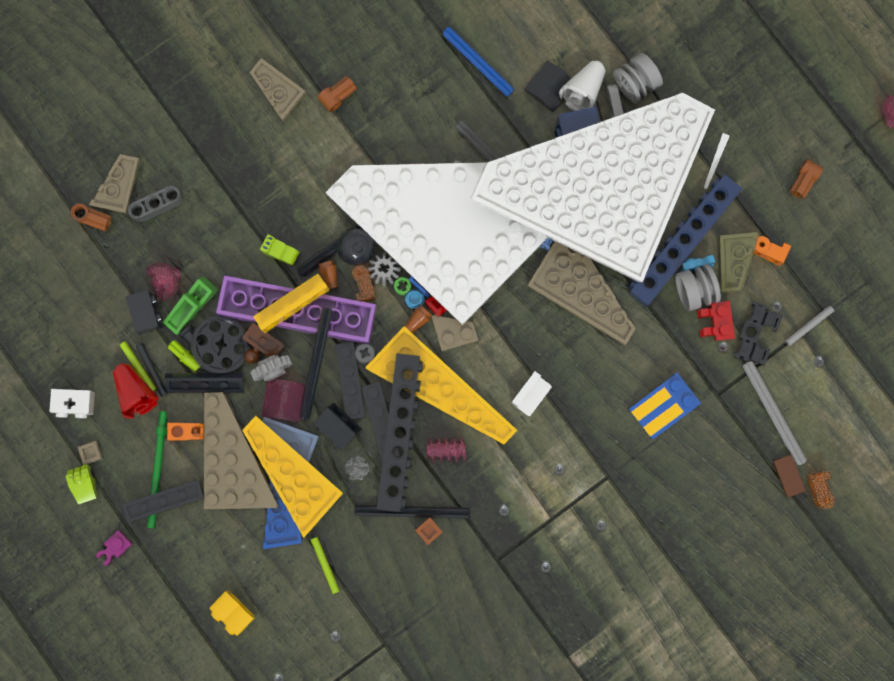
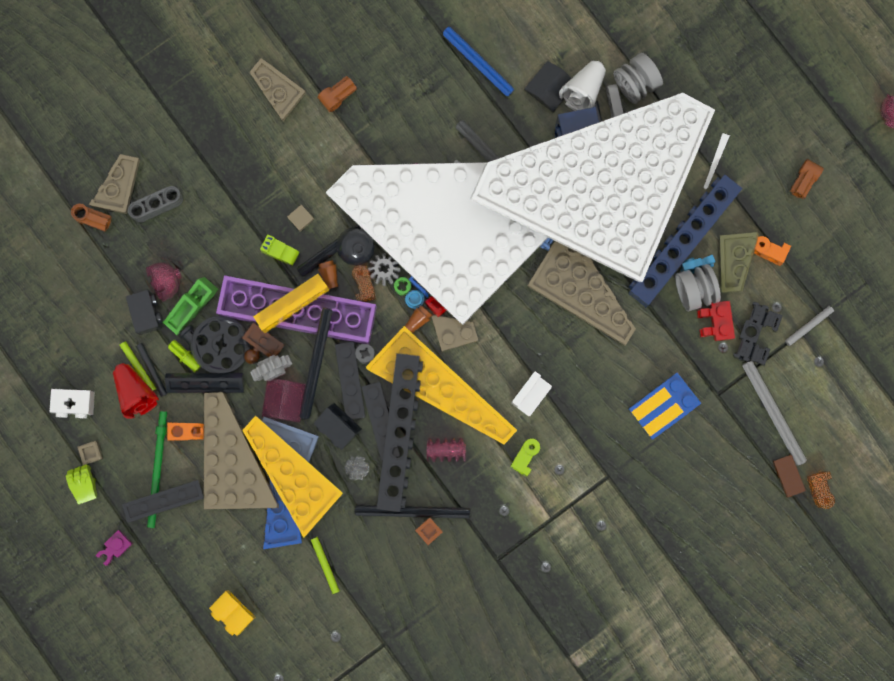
none -> dark tan tile [287,205,314,232]
none -> lime leg [510,439,540,477]

